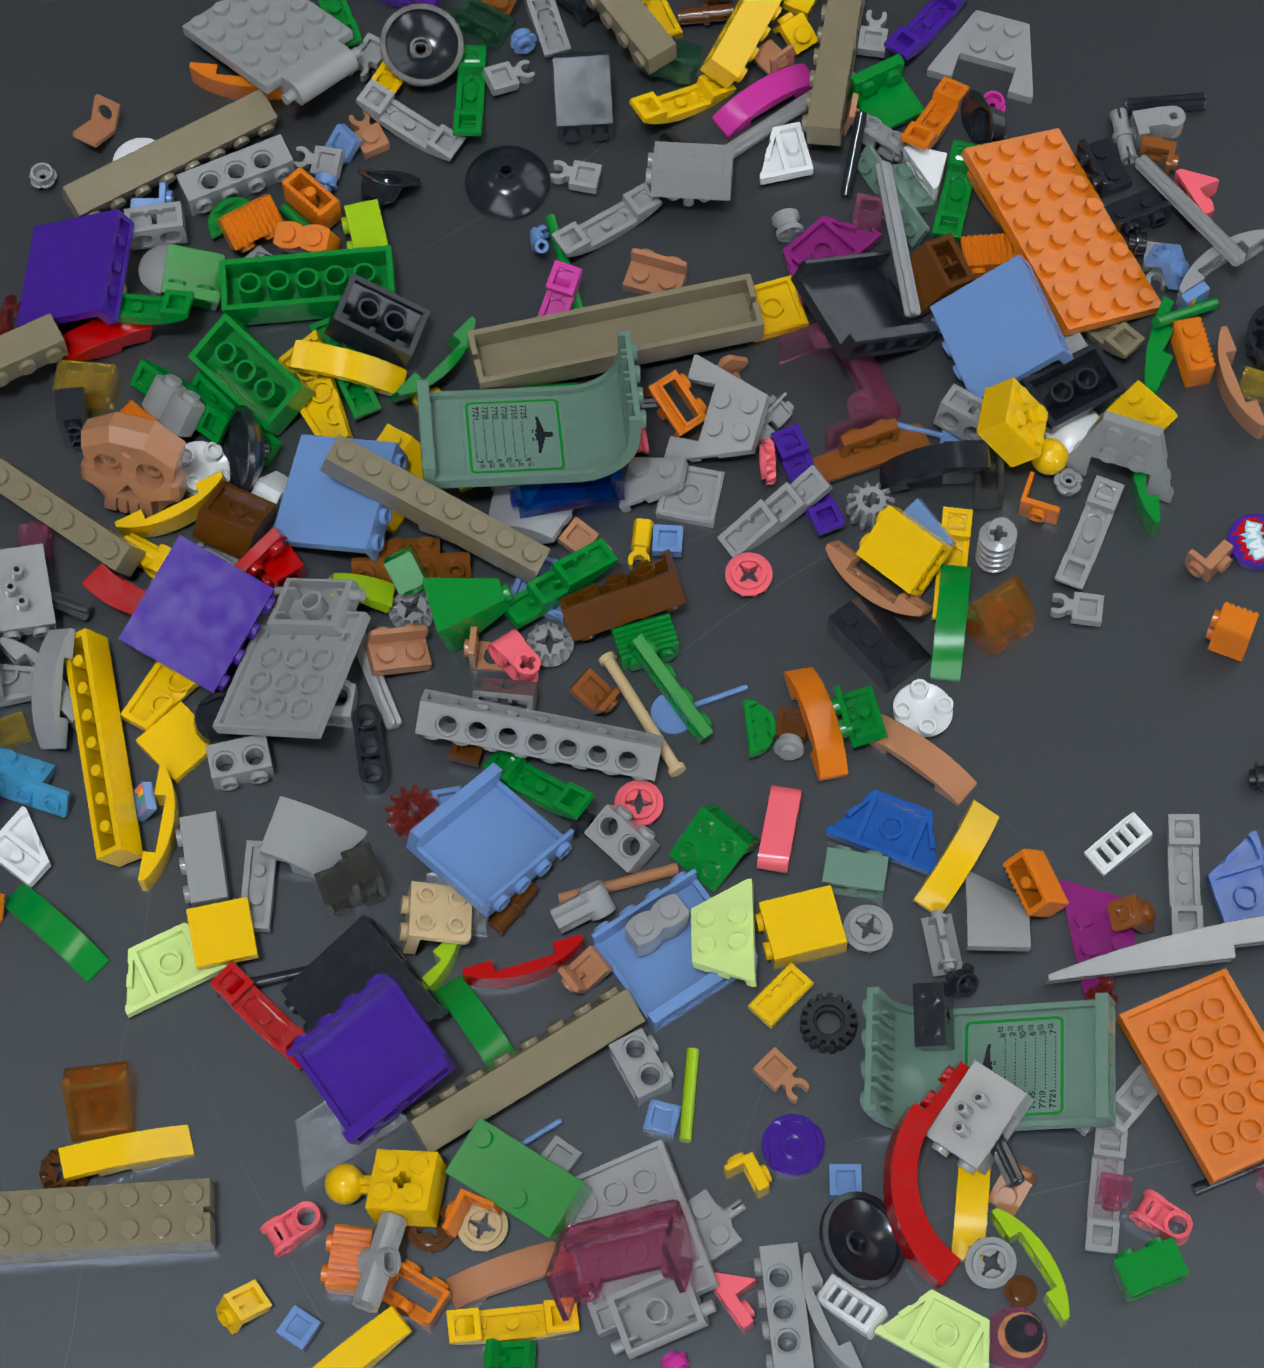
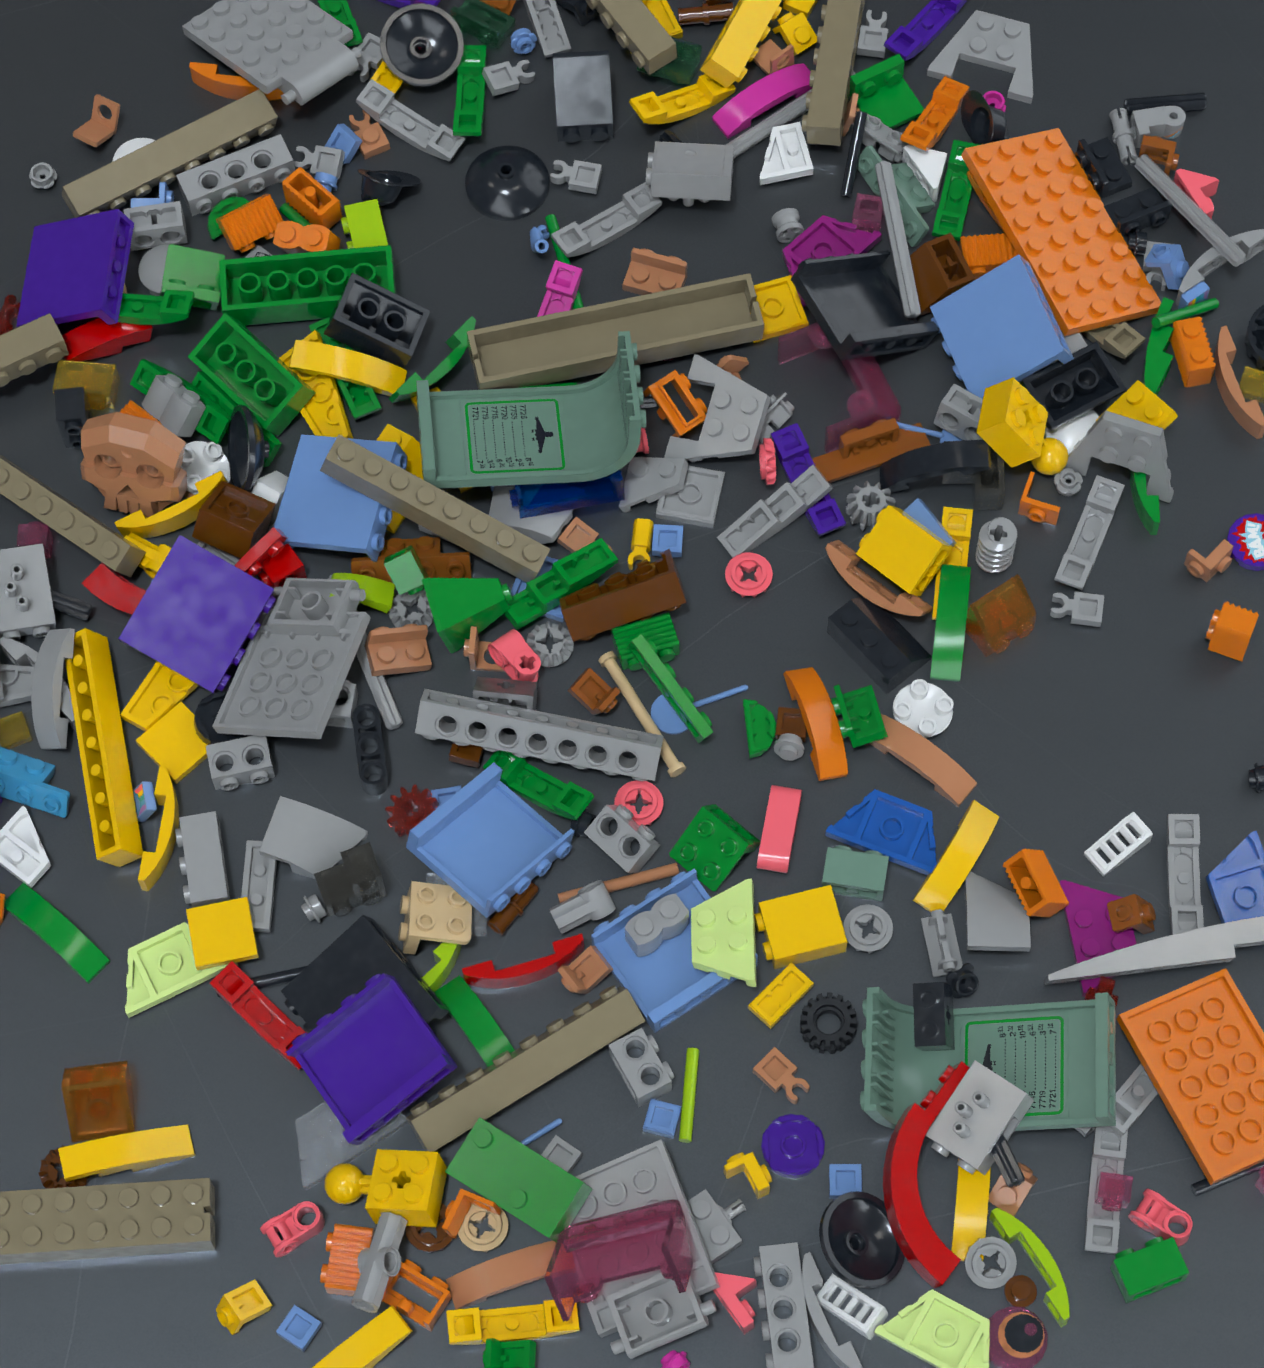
none -> light grey plate [301,894,328,923]

